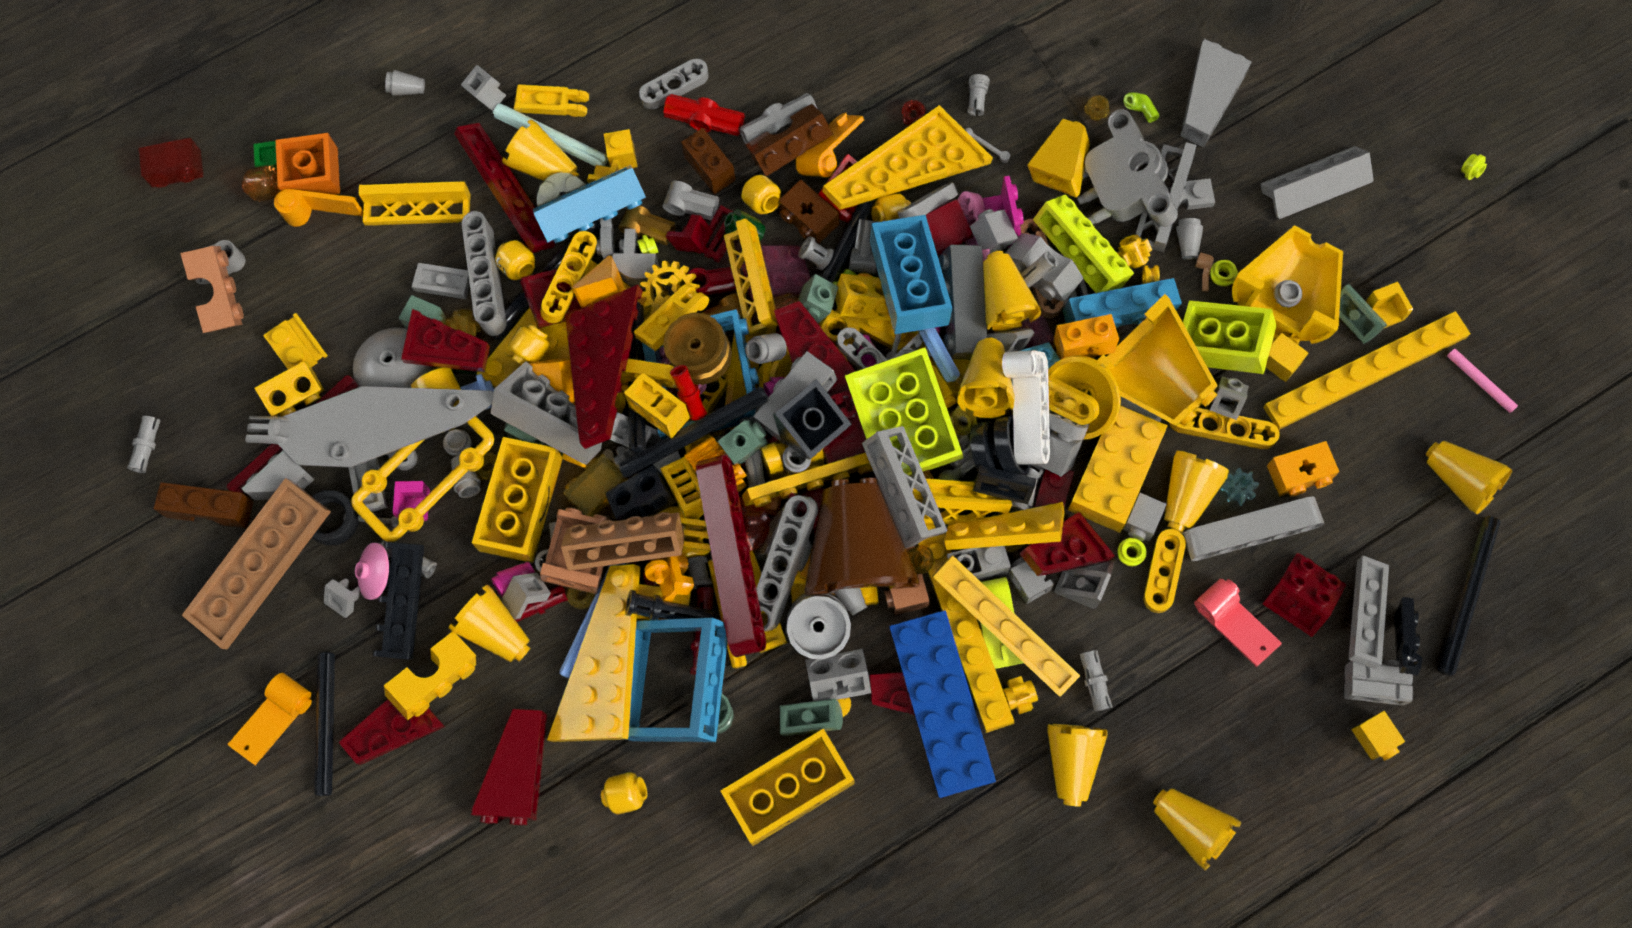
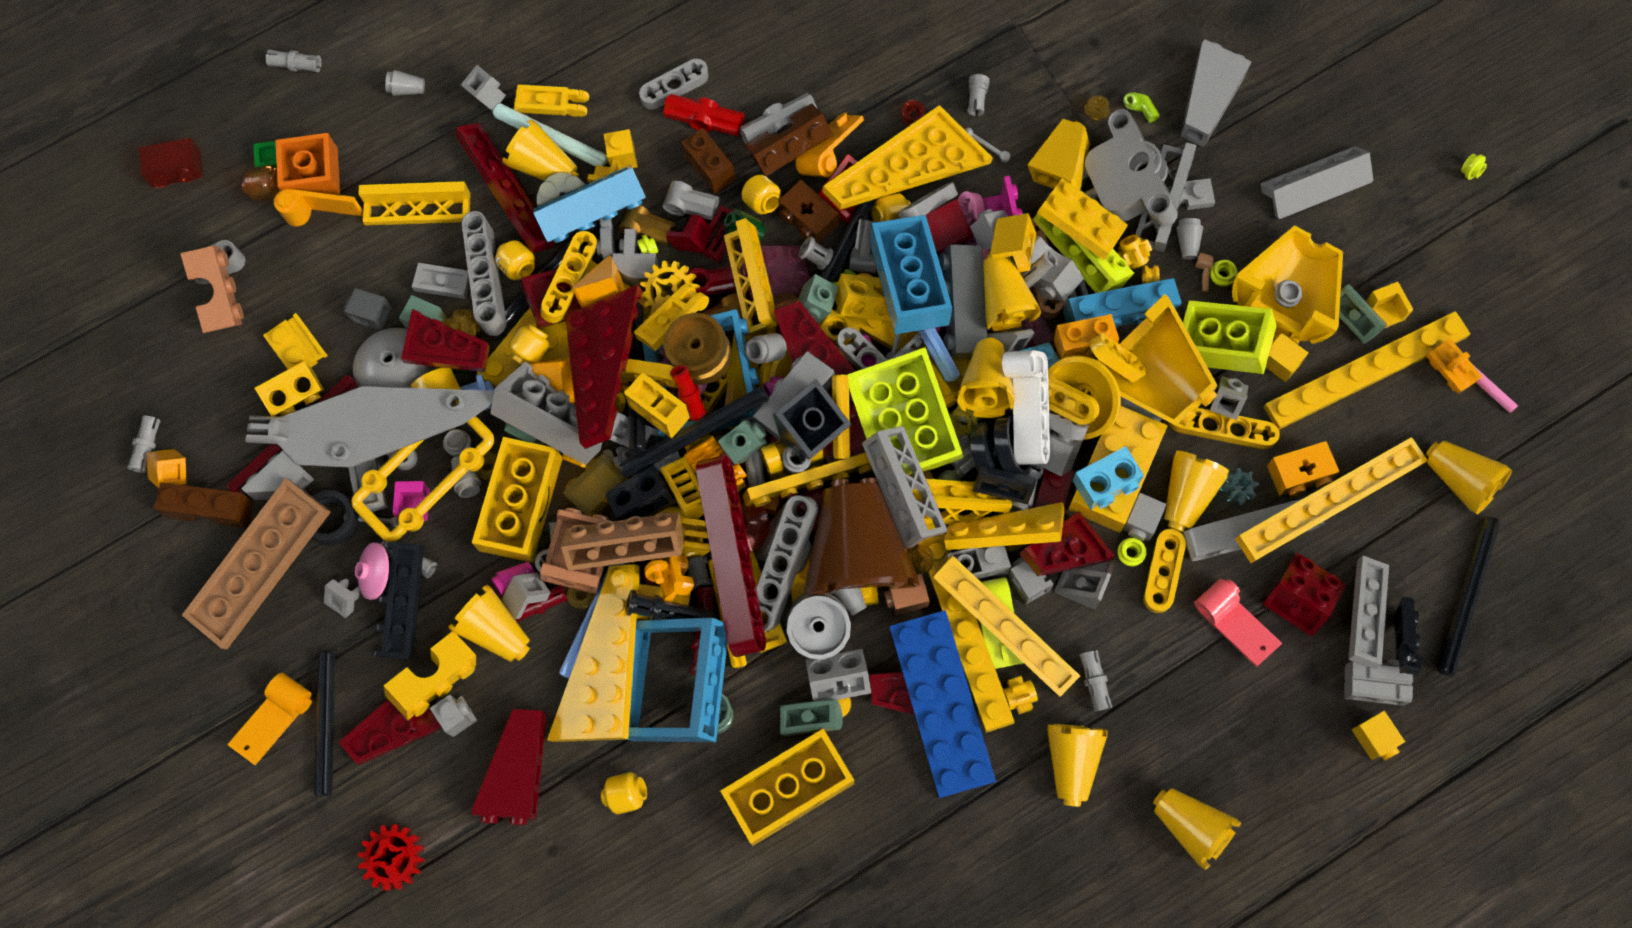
none -> light orange panel [146,449,186,488]
none -> light grey pin [266,50,322,72]
none -> dark grey brick [344,288,392,331]
none -> red gear [358,824,425,891]
none -> light grey brick [430,695,478,737]
none -> yellow axle [832,375,850,459]
none -> yellow panel [990,213,1036,272]
none -> yellow plate [1037,178,1128,260]
none -> medium azure brick [1073,446,1144,510]
none -> yellow beam [1089,333,1146,382]
none -> yellow plate [1235,437,1427,563]
none -> light orange hips [1426,338,1483,394]

